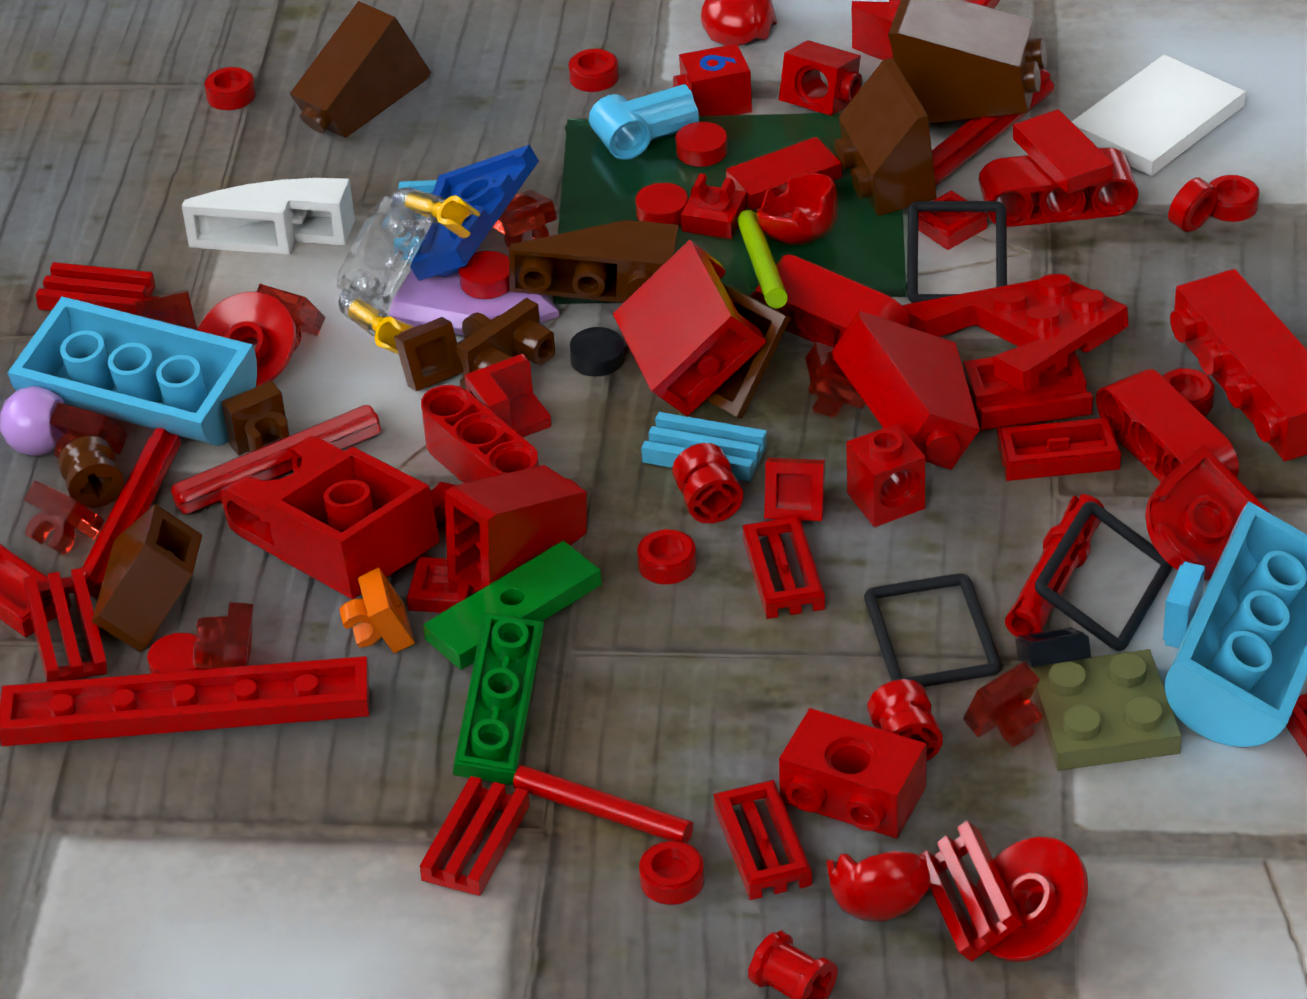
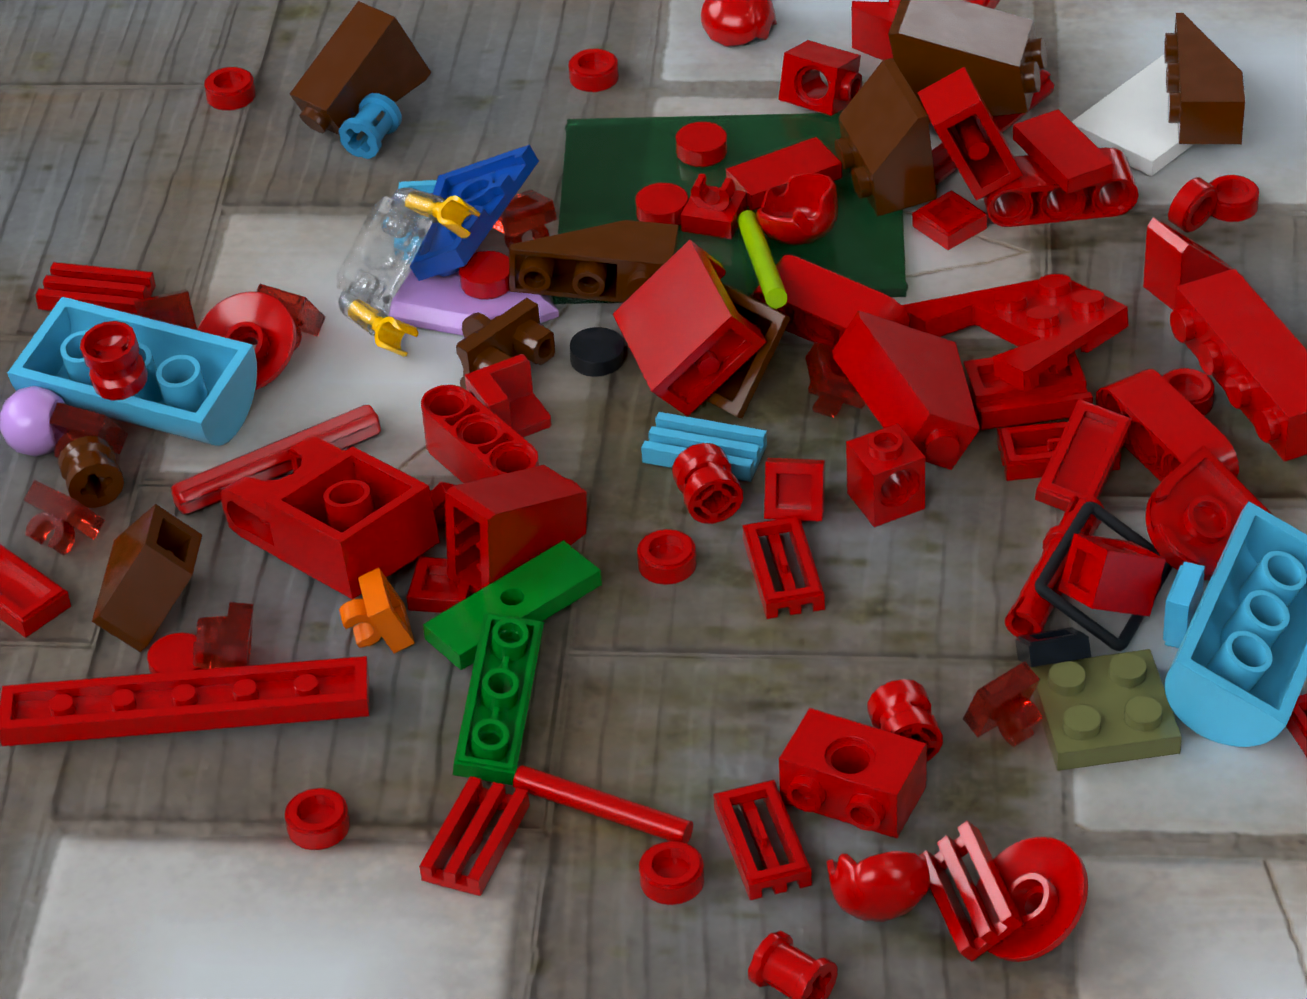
red tile [24,567,107,682] -> none
red axle [83,428,181,598] -> none
white slope [182,178,355,255] -> none
reddish brown tile [221,381,290,456] -> none
reddish brown tile [394,317,463,391] -> none
medium azure piece [589,84,699,160] -> none
red brick [673,43,752,122] -> none
black piece [864,573,1002,687] -> none
black piece [907,201,1007,303] -> none
none -> red wheel [80,321,148,400]
none -> red tile [285,788,350,850]
none -> dark azure bush [339,93,402,159]
none -> red brick [917,67,1023,201]
none -> red tile [1035,399,1132,511]
none -> red brick [1058,533,1166,617]
none -> red slope [1143,217,1244,311]
none -> reddish brown slope [1164,13,1245,145]

